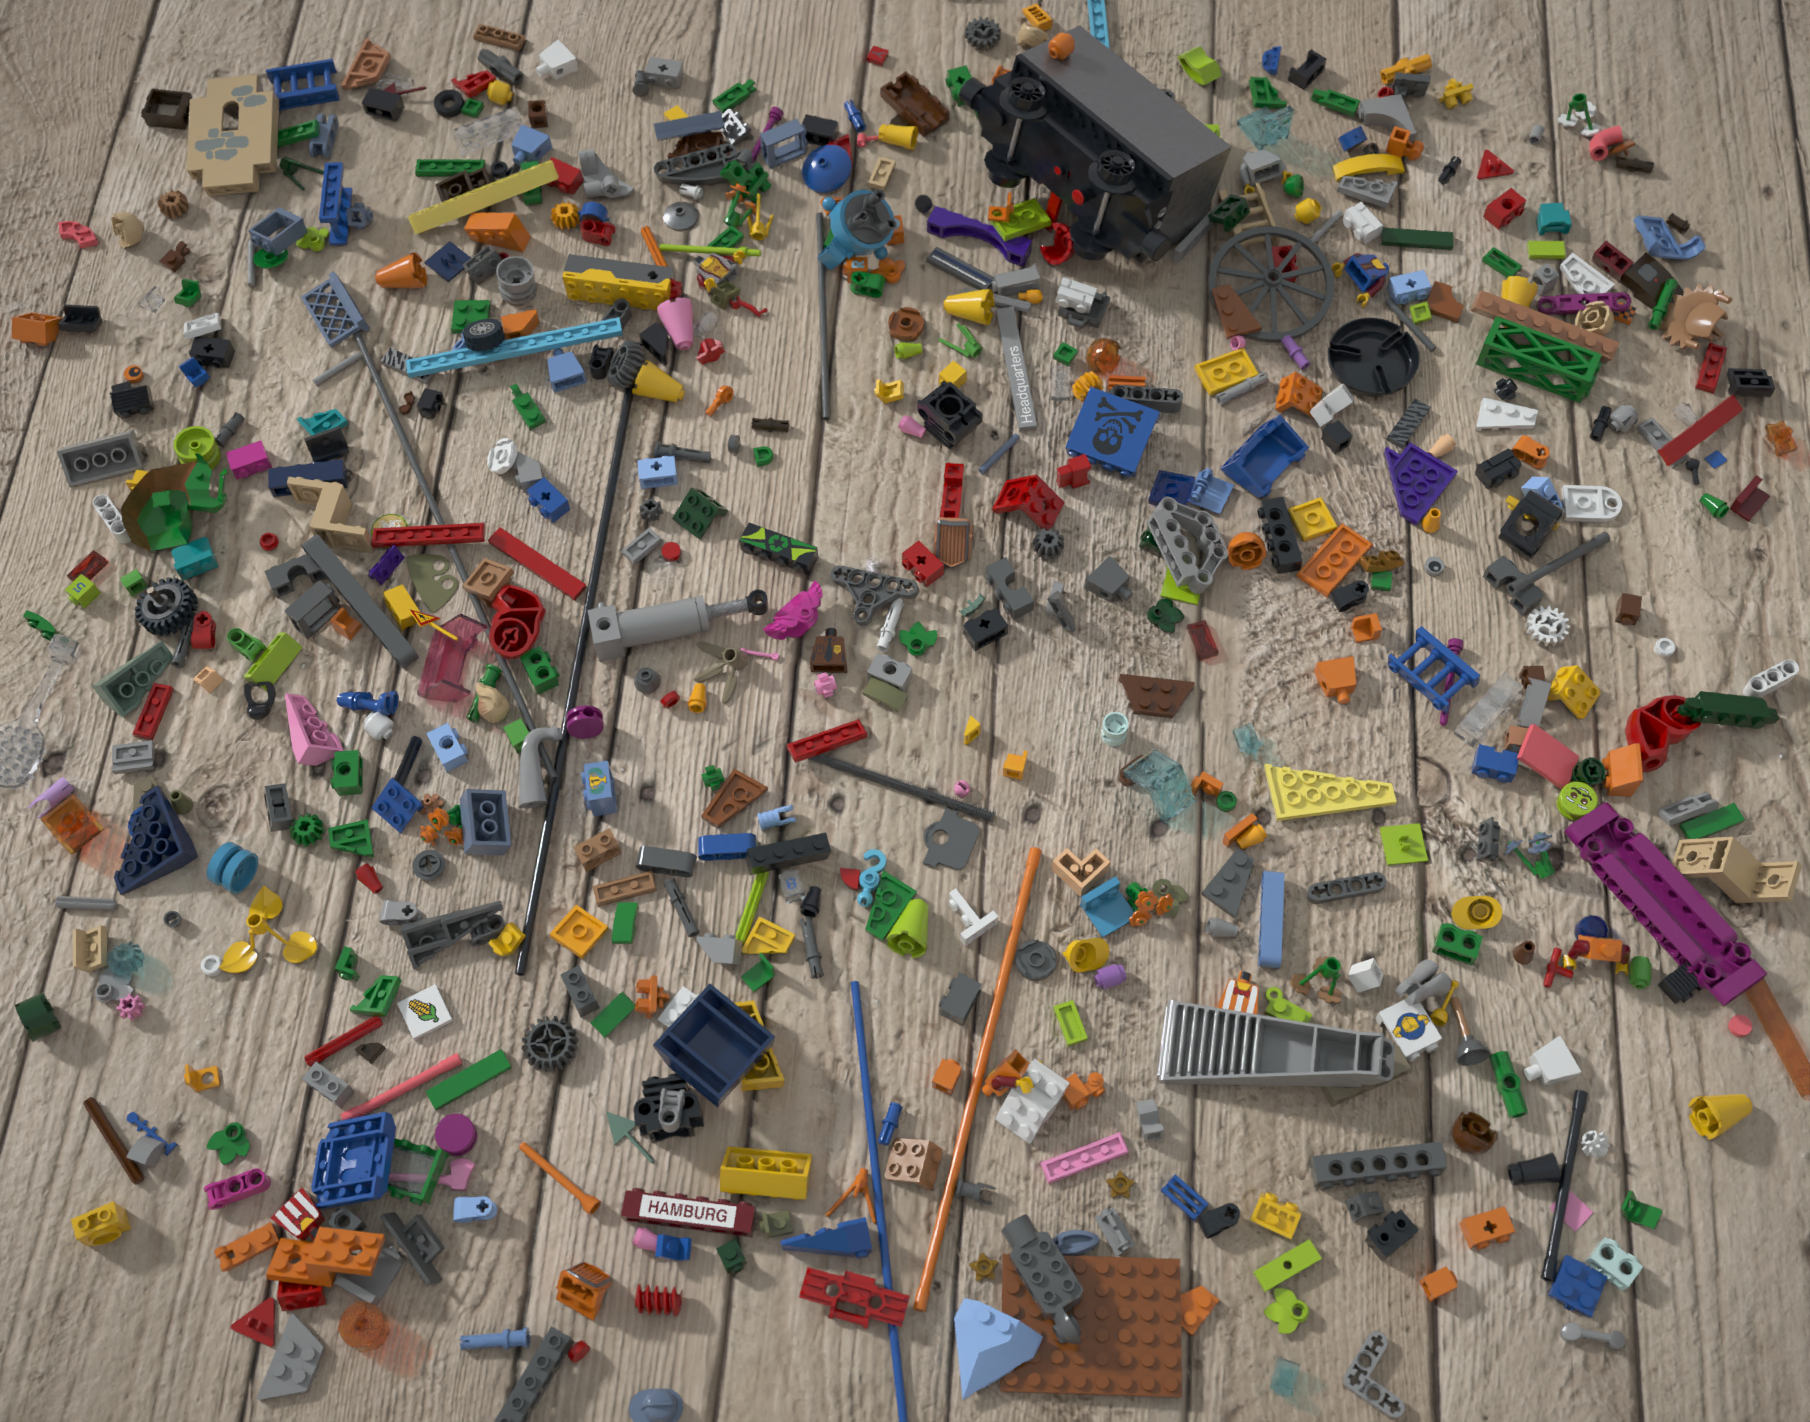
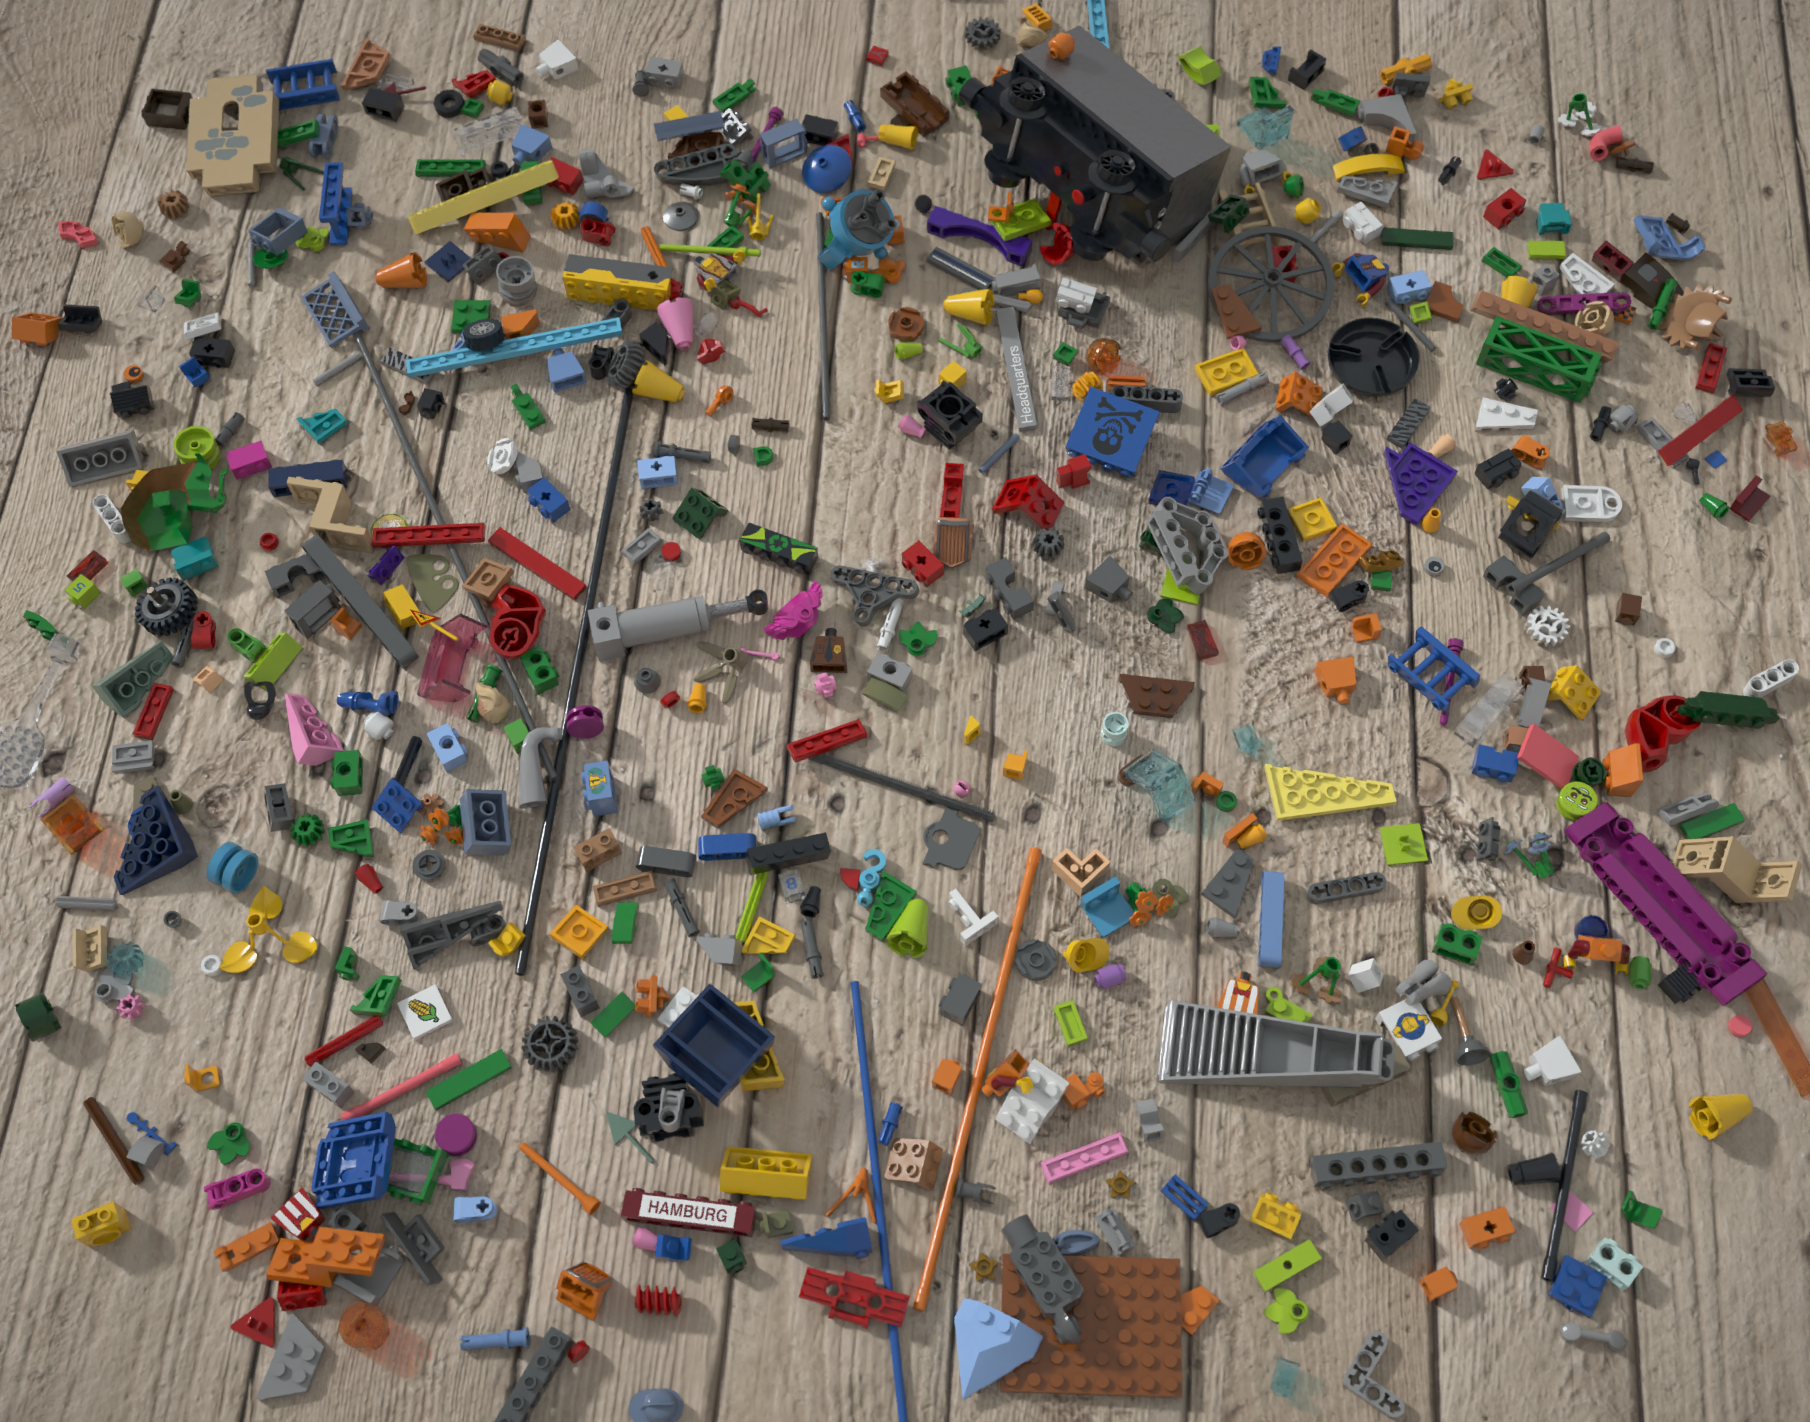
black bracket [304,426,349,462] -> none

